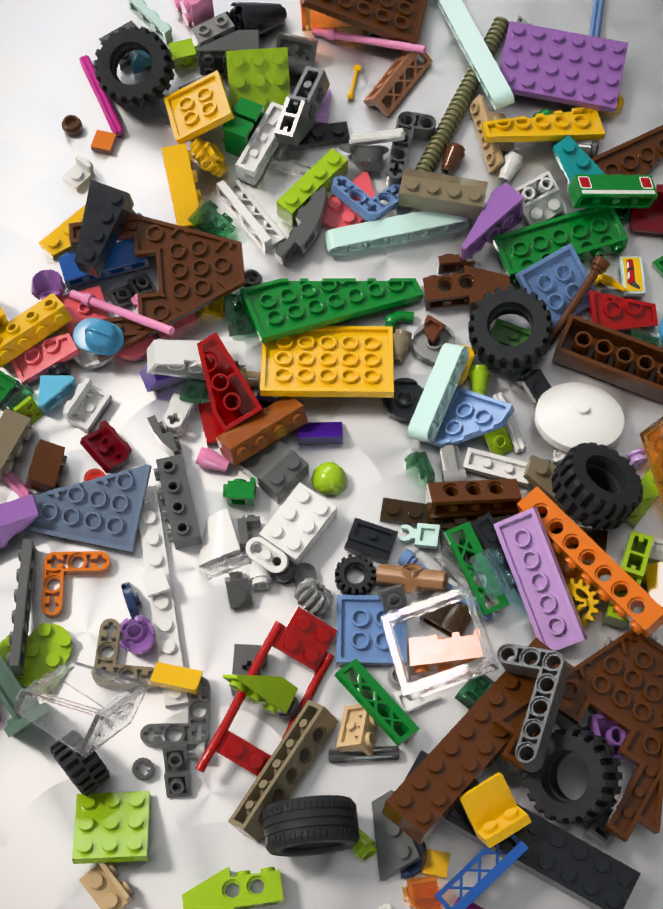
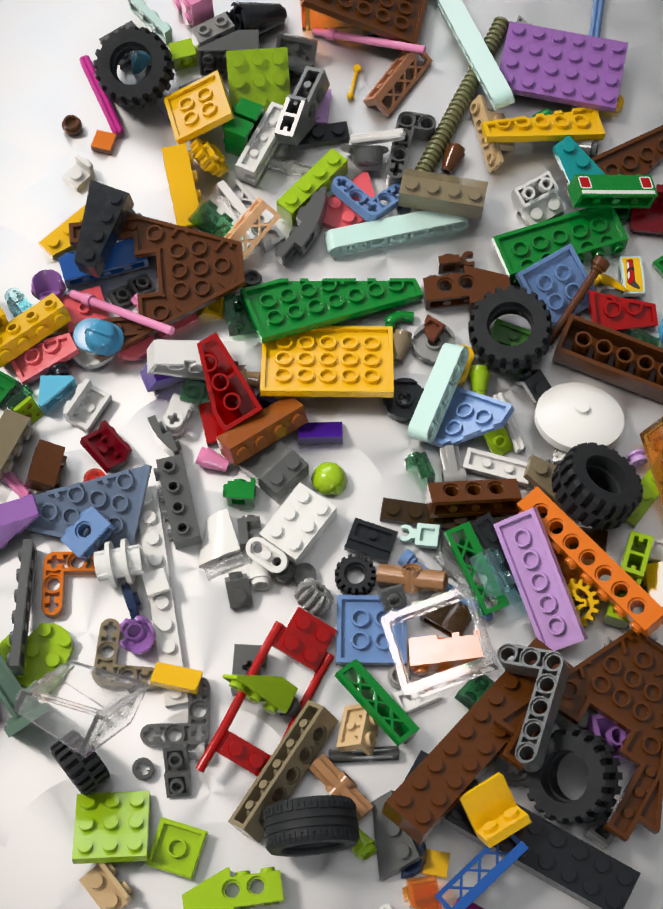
medium lavender wedge [461,182,524,261] -> none
white cone [498,151,523,184] -> none
none -> clear light blue piece [4,287,33,318]
none -> medium blue brick [60,506,117,562]
none -> white piece [93,538,146,587]
none -> lime plate [145,817,208,881]
none -> light nougat fence [224,196,281,259]
none -> medium nougat piece [309,753,374,821]

